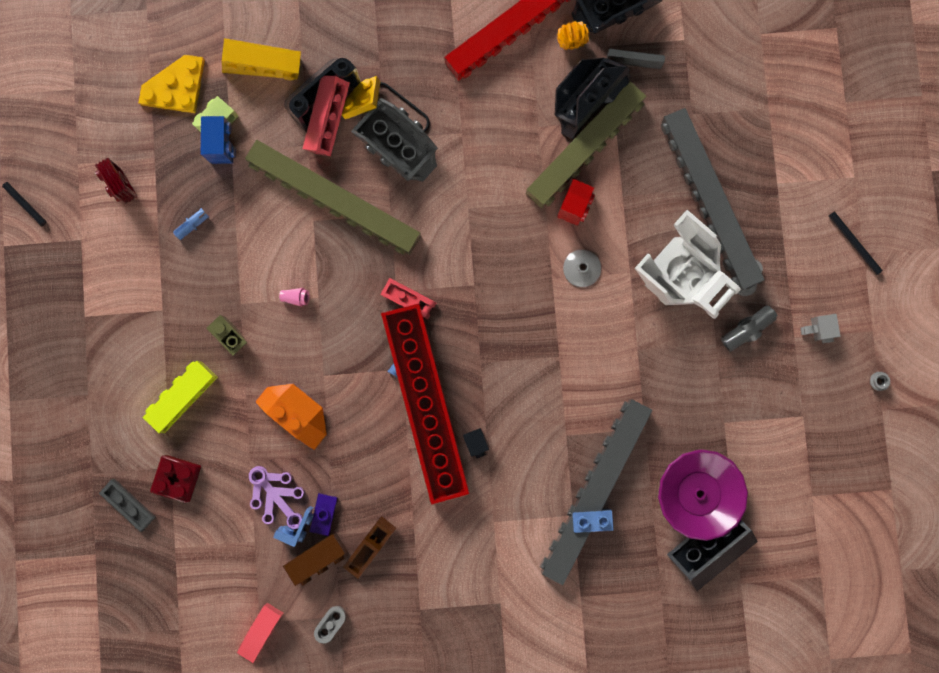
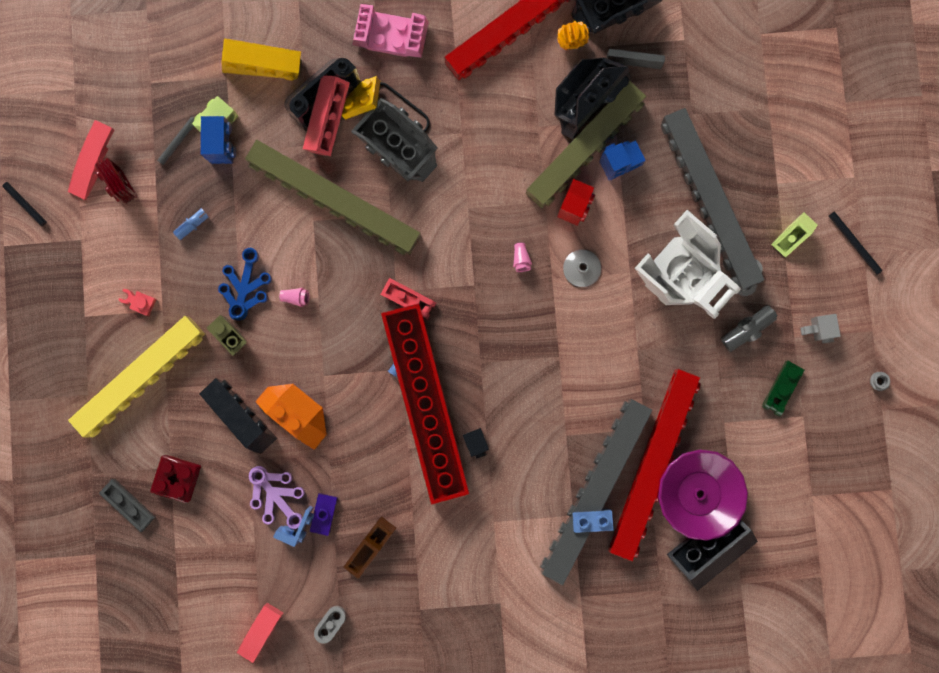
yellow plate [138,55,205,113] -> none
neon yellow brick [142,361,218,433] -> none
reddish brown brick [283,532,348,586] -> none
none -> coral slope [68,120,114,200]
none -> light yellow brick [68,316,205,438]
none -> coral plate [119,289,157,316]
none -> dark grey bar [157,116,194,165]
none -> black wedge [199,378,277,454]
none -> blue plant [218,248,272,321]
none -> bright pink plate [352,4,429,58]
none -> bright pink cone [513,243,532,272]
none -> blue brick [599,140,646,181]
none -> red brick [608,369,701,562]
none -> dark green plate [762,360,805,417]
none -> yellowish green slope [771,212,818,258]

